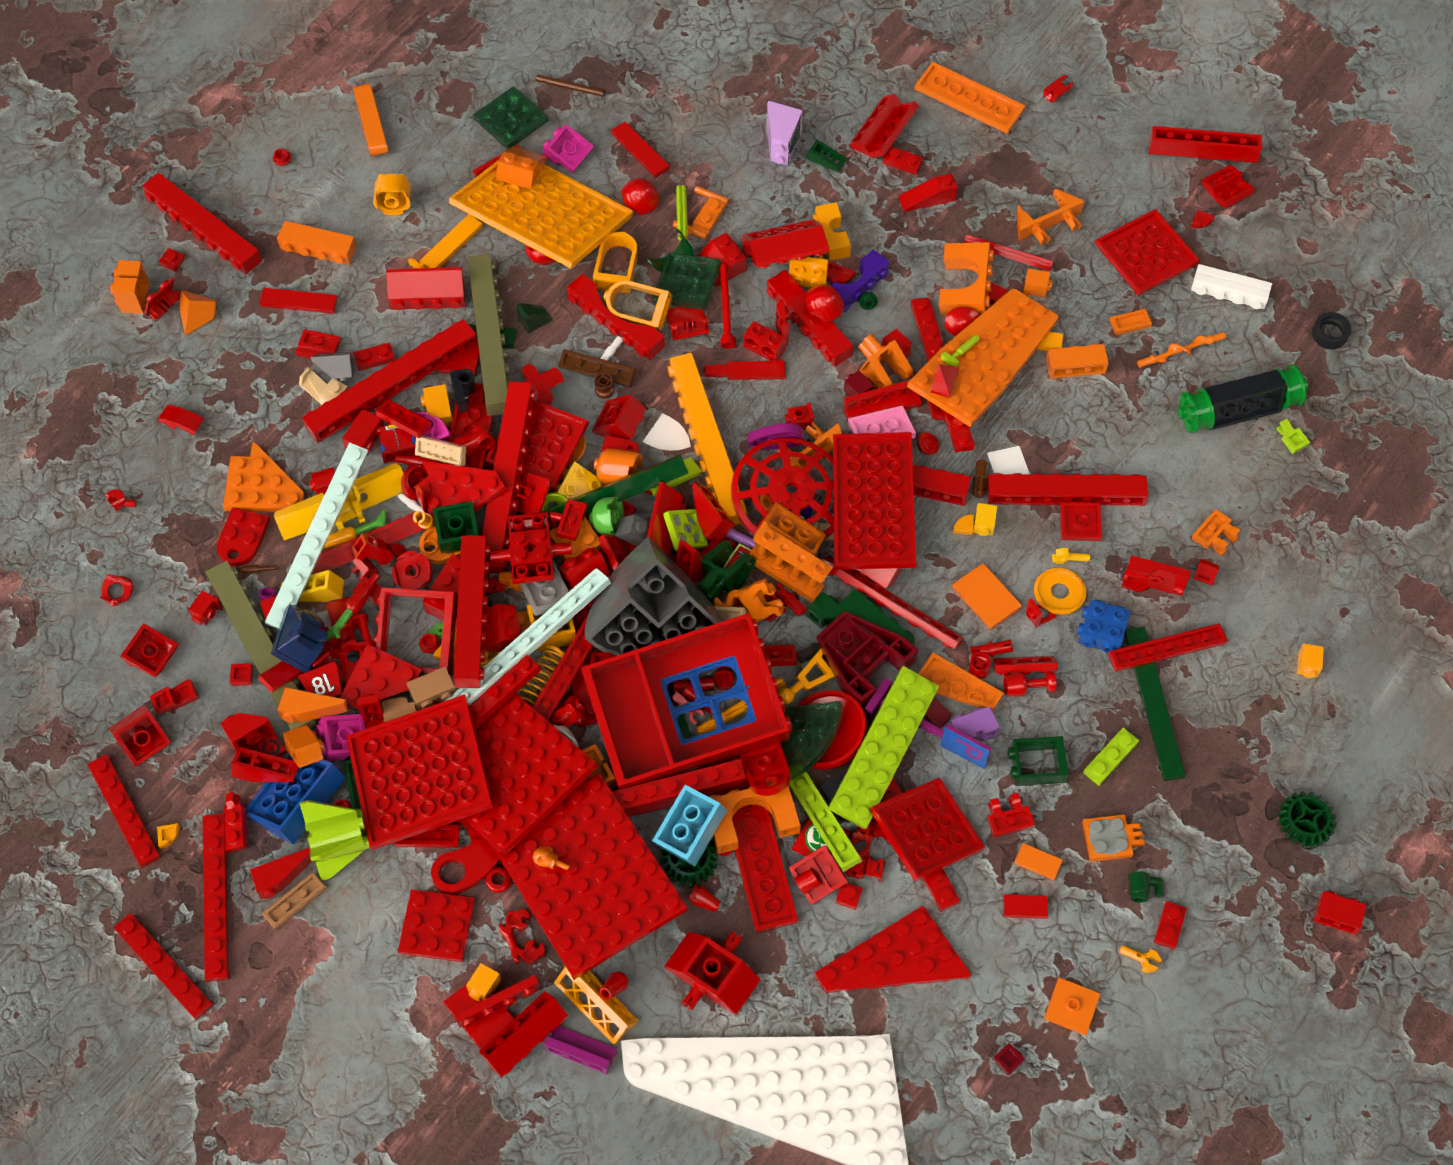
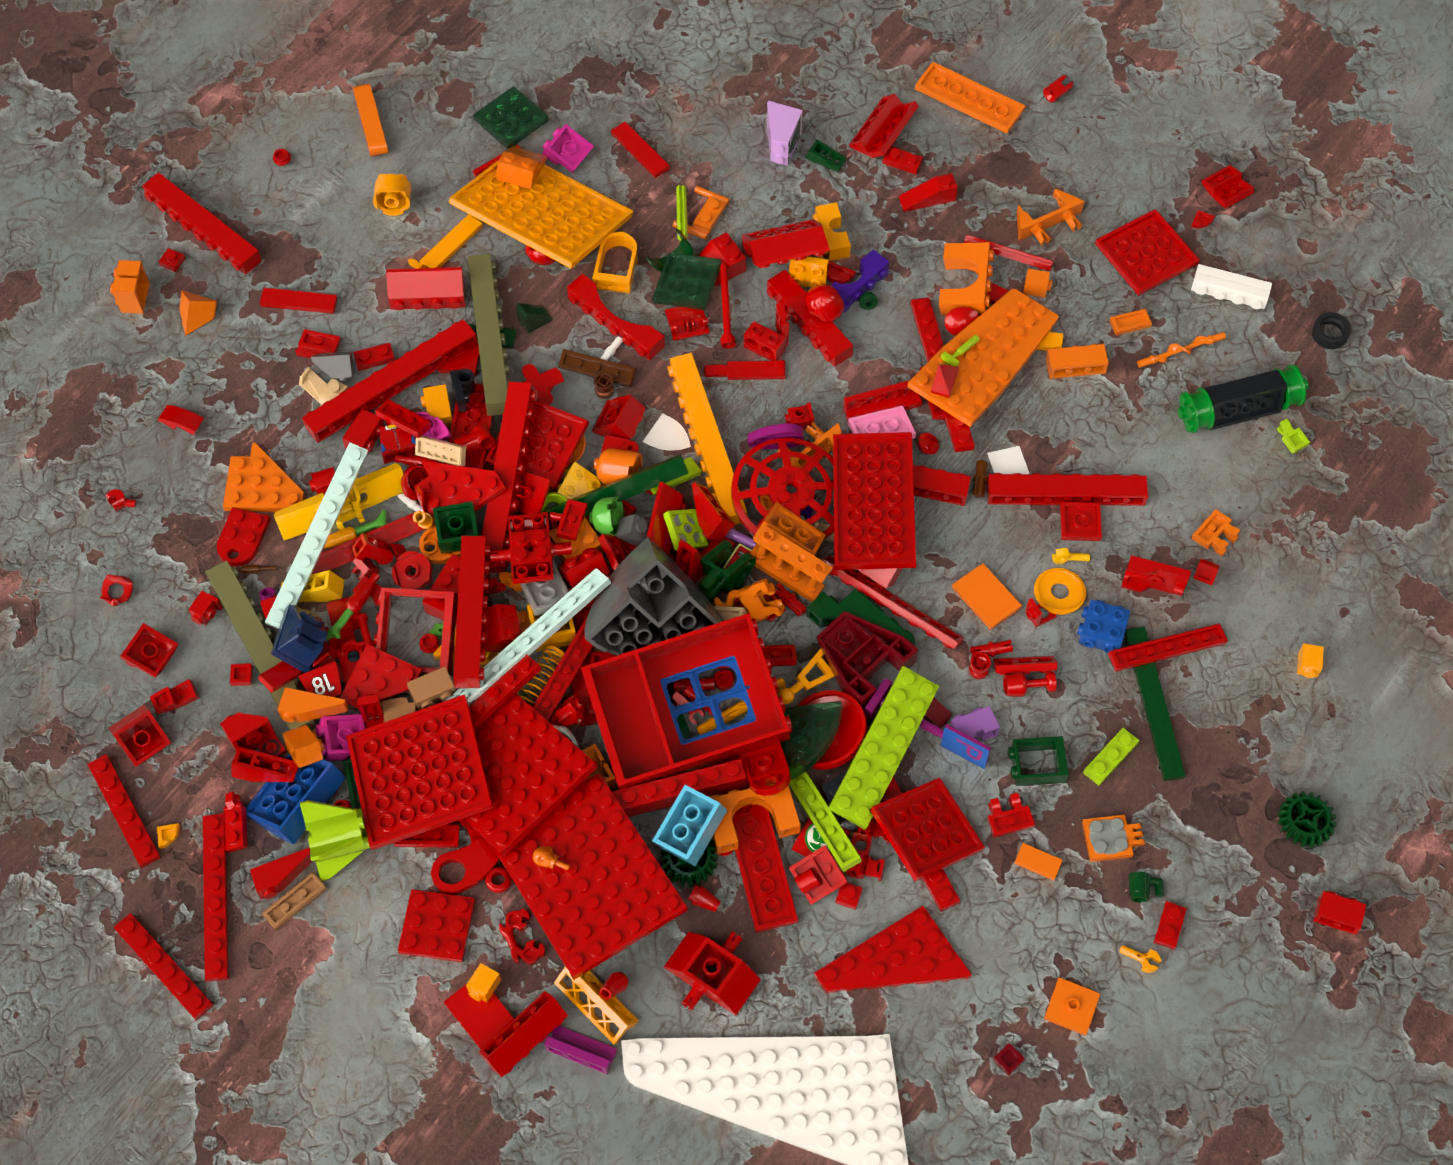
red hinge [145,277,181,321] -> none
orange brick [277,221,357,265] -> none
red plate [454,975,540,1028] -> none
reddish brown bar [536,74,605,97] -> none
light orange window [604,280,672,332] -> none
red piece [621,178,660,215] -> none
dark red brick [844,370,874,396] -> none
orange piece [858,333,914,394] -> none
red brick [882,328,912,359] -> none
orange wing [918,652,1004,712] -> none
light orange tile [953,514,974,535] -> none
yellow brick [973,503,997,536] -> none
red tile [1003,894,1048,919] -> none
red brick [1149,126,1262,163] -> none

